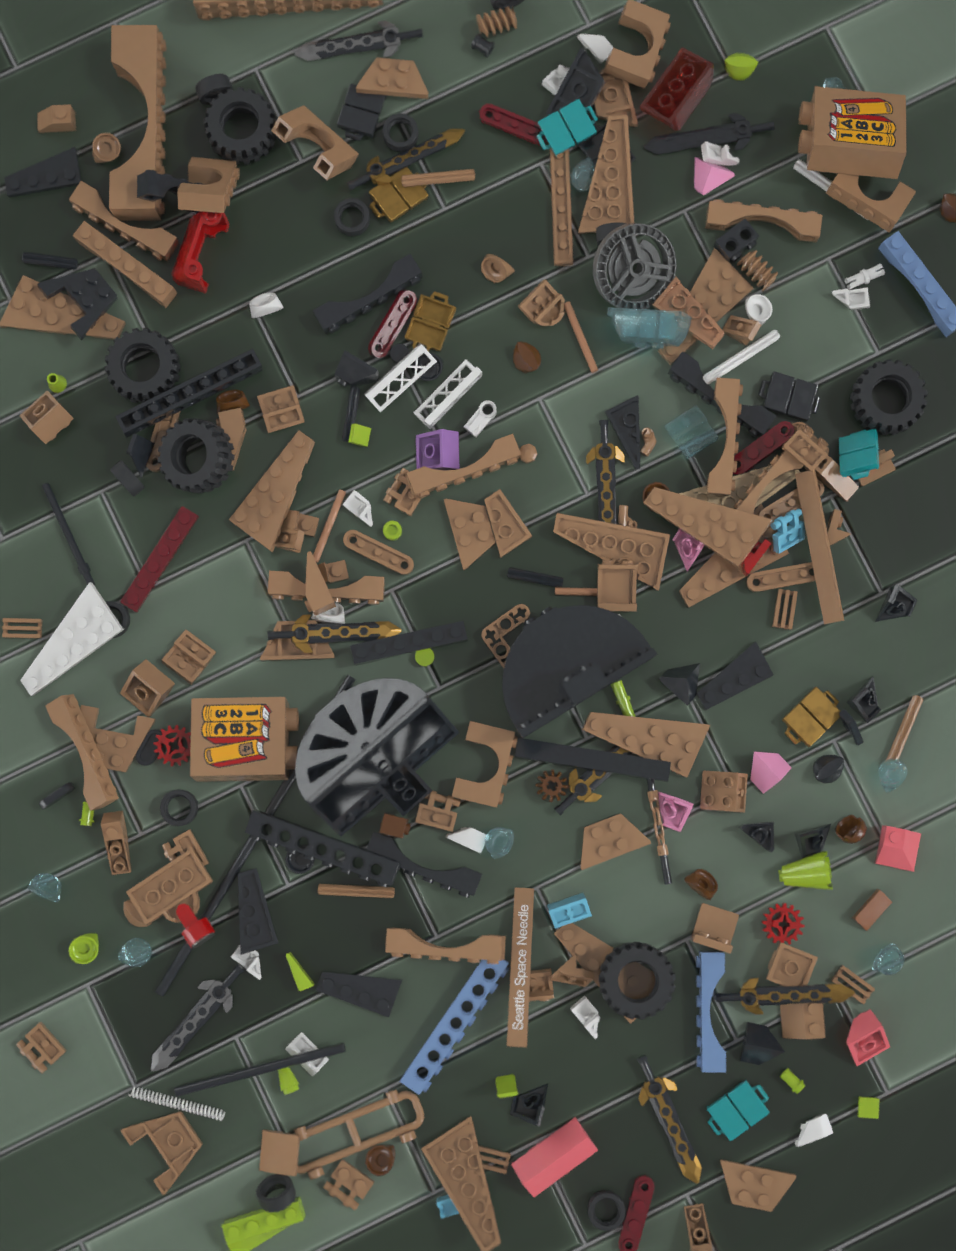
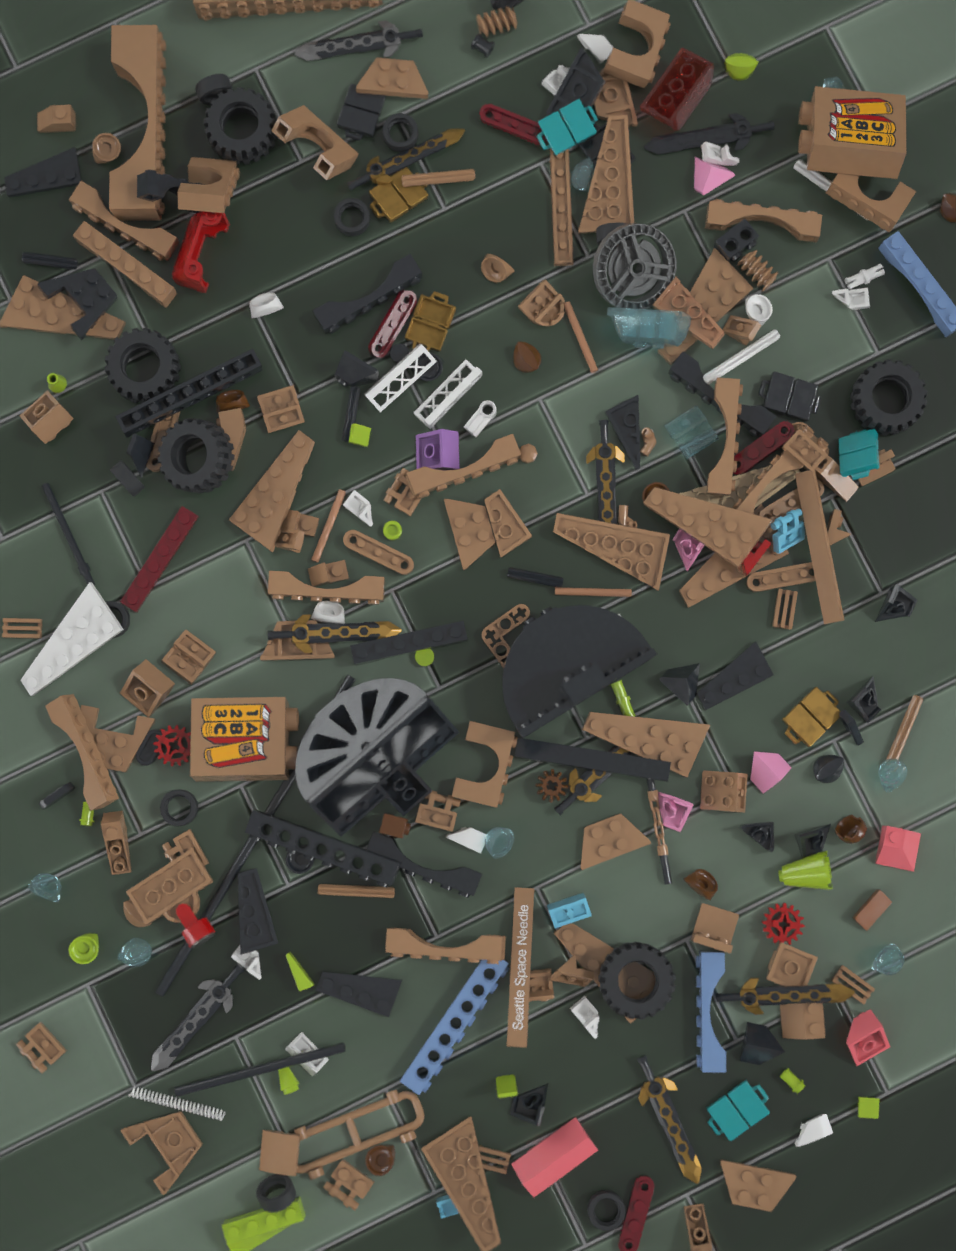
medium nougat slope [304,551,336,616] -> none
medium nougat panel [597,560,638,612] -> none

